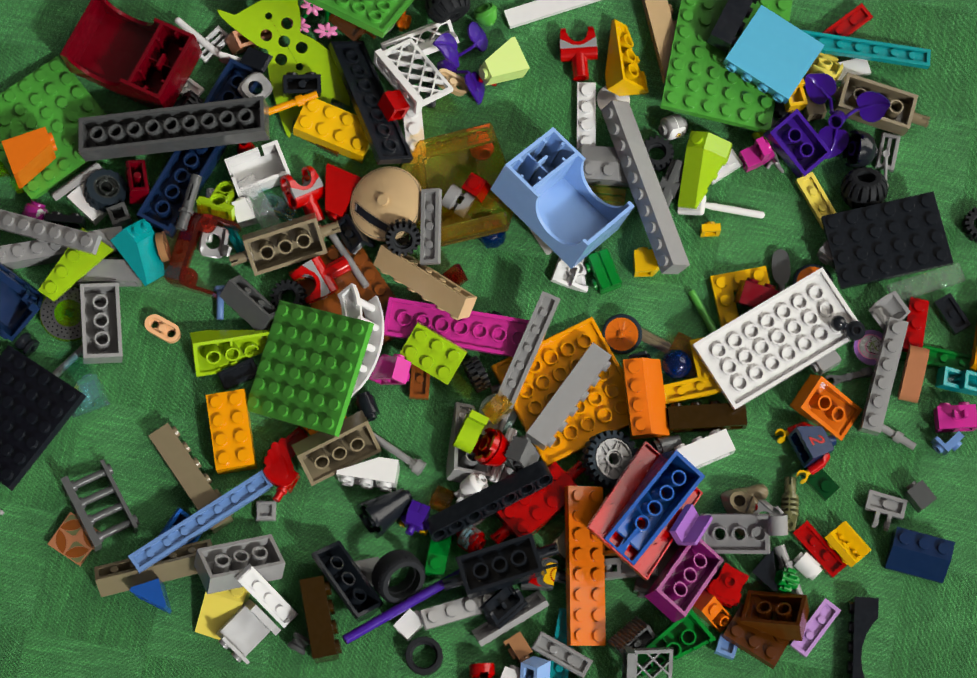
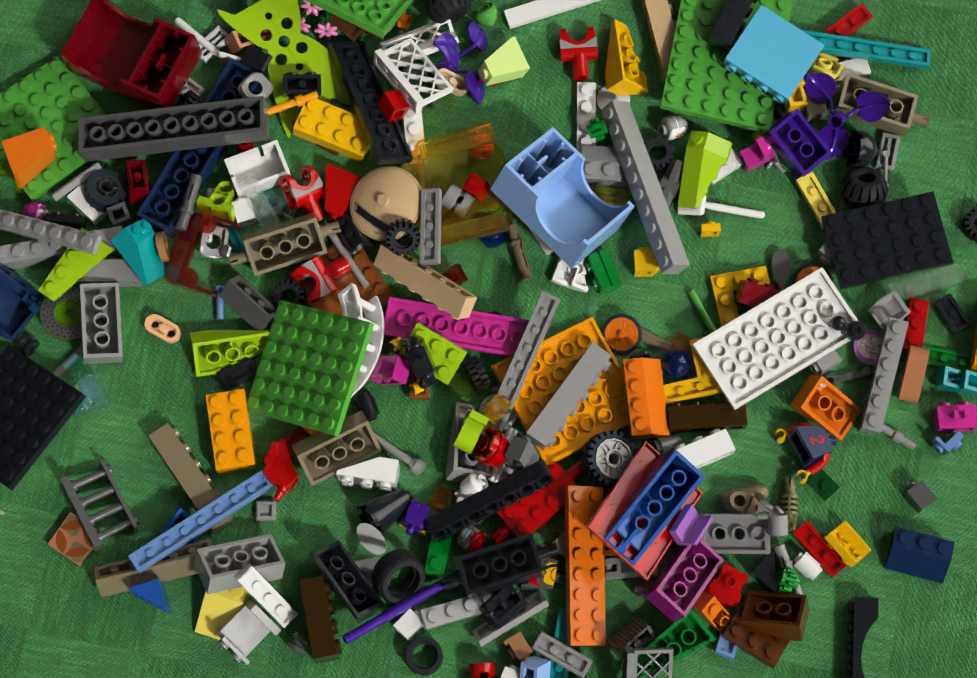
lavender plate [789,598,841,658] -> none
light grey hinge [864,490,908,532] -> none
none -> white sticker [357,523,386,555]
none -> black torso [390,336,438,395]
none -> dark tan pin [506,224,533,281]
none -> green gear [586,117,609,141]

